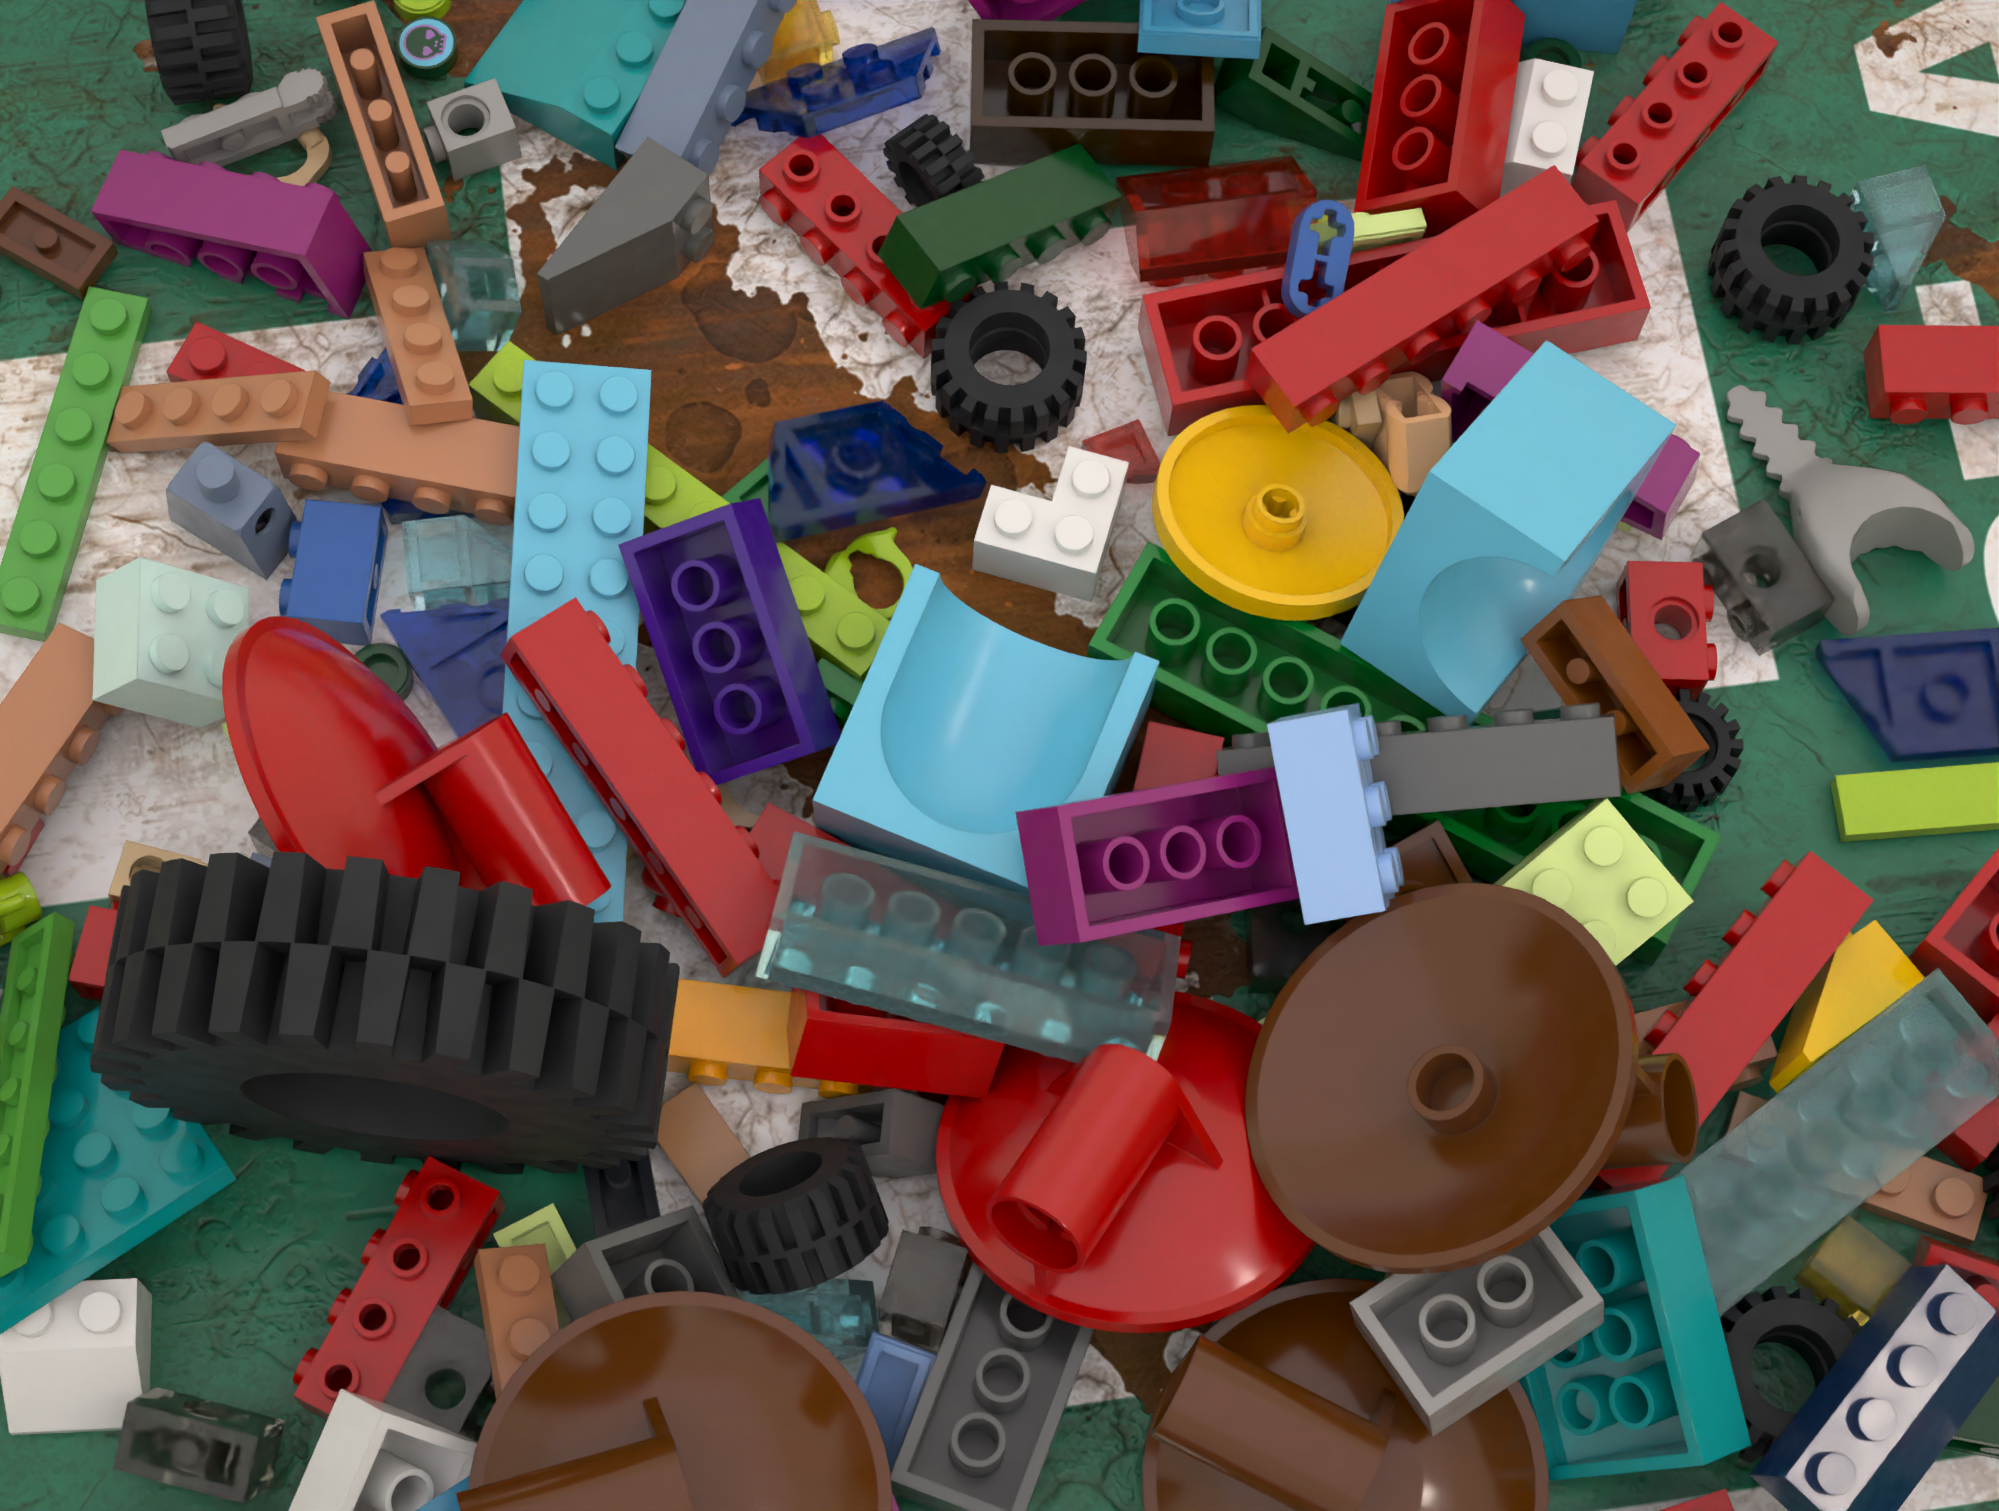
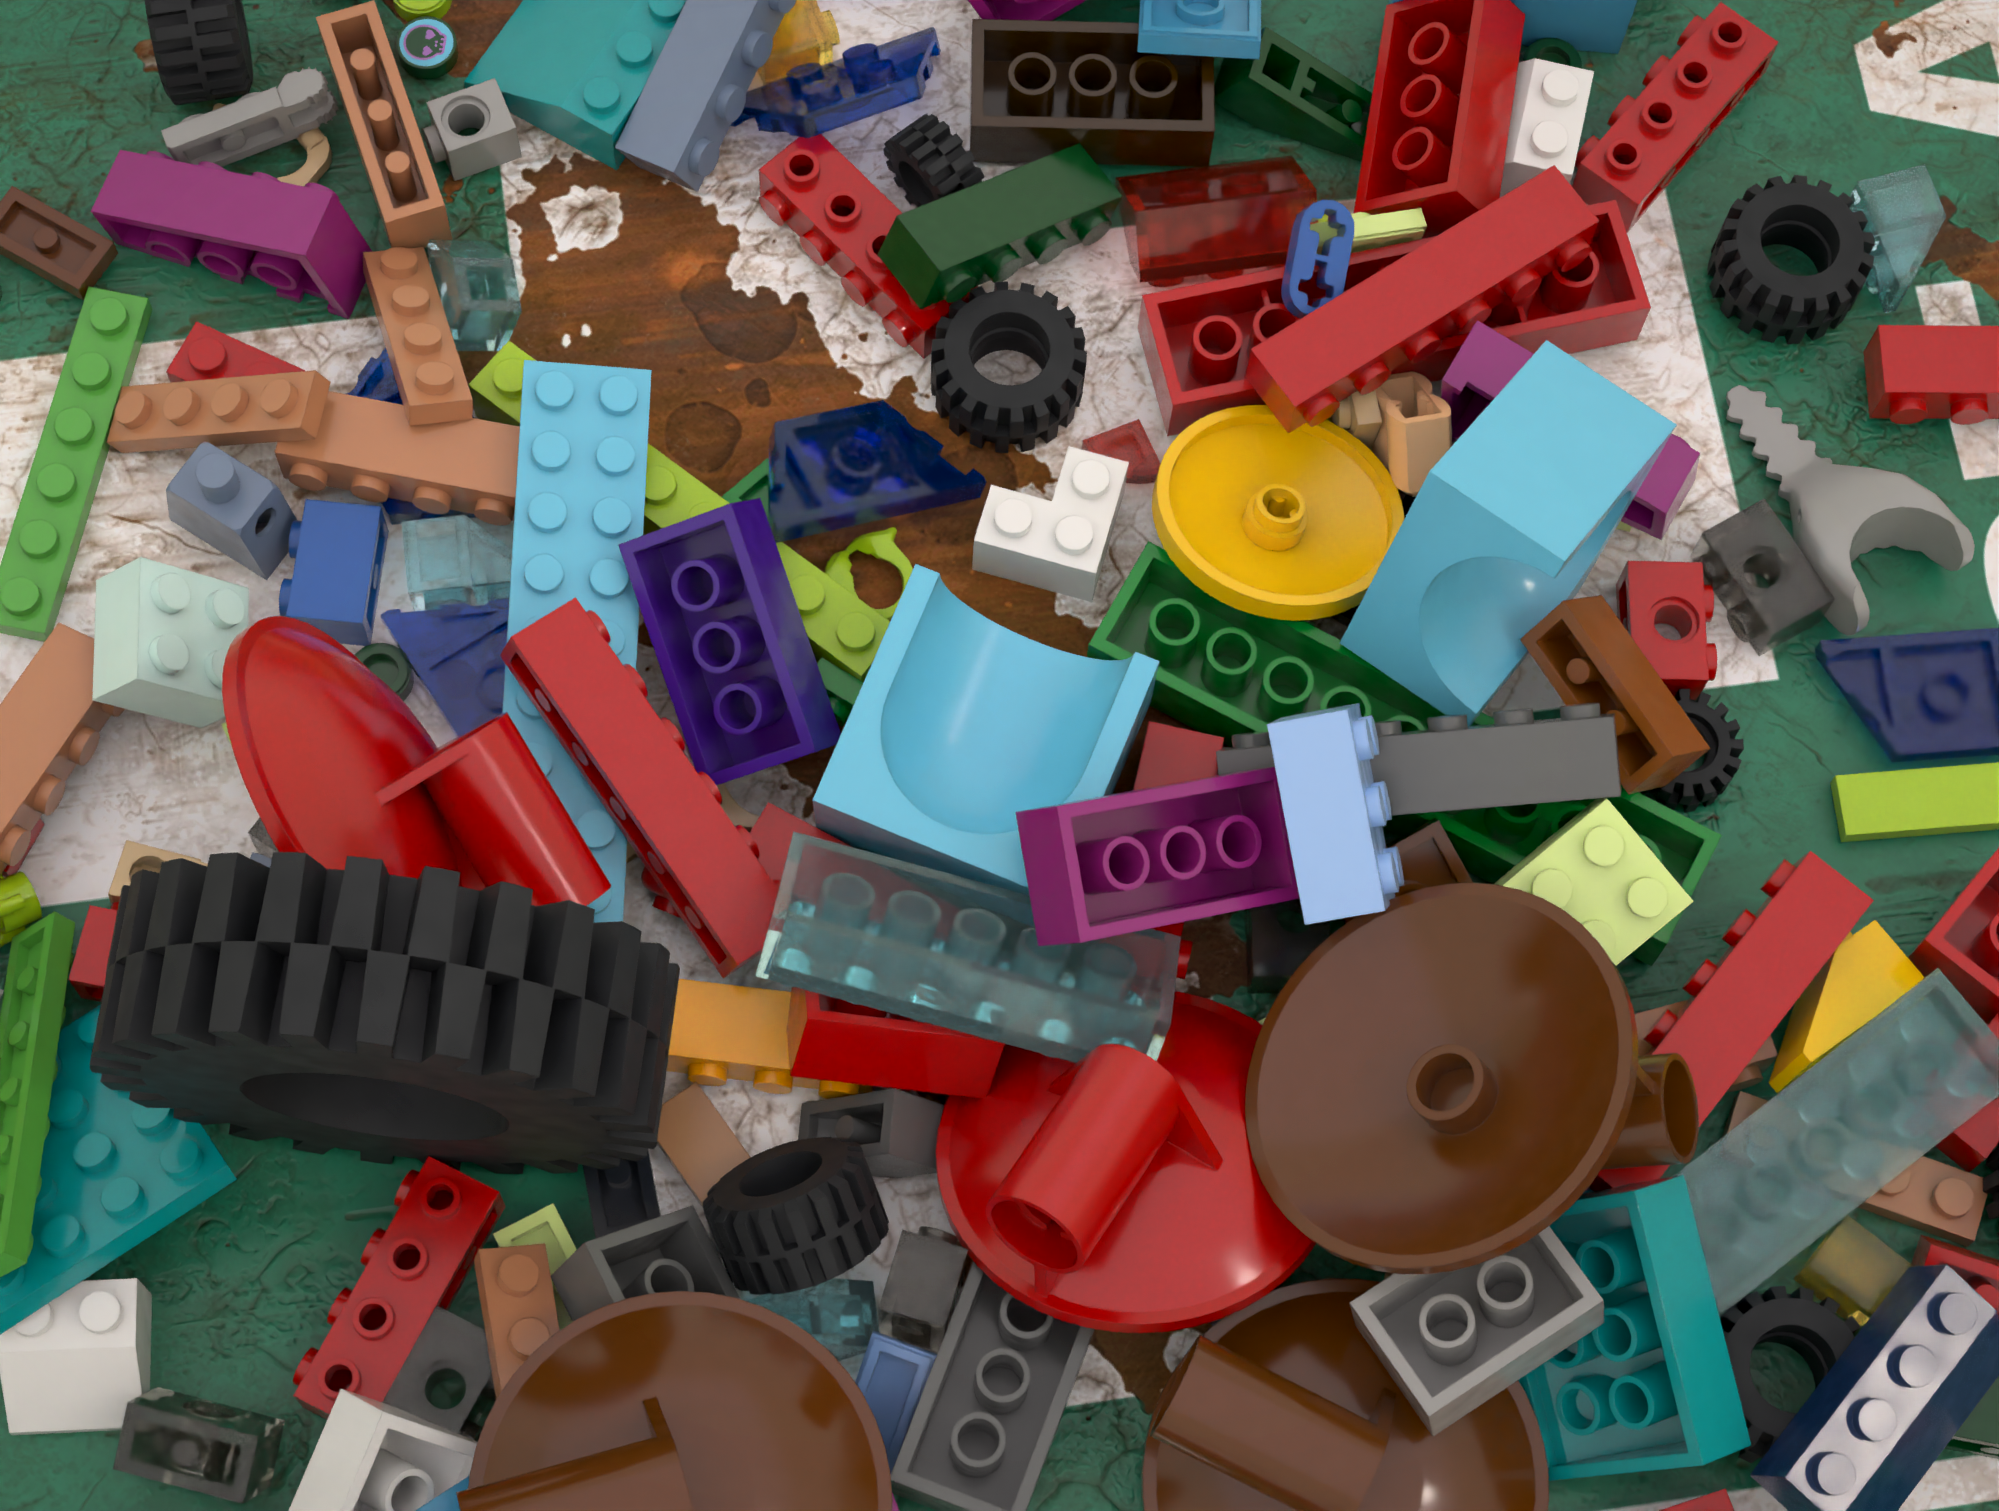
dark grey slope [537,137,715,336] -> none

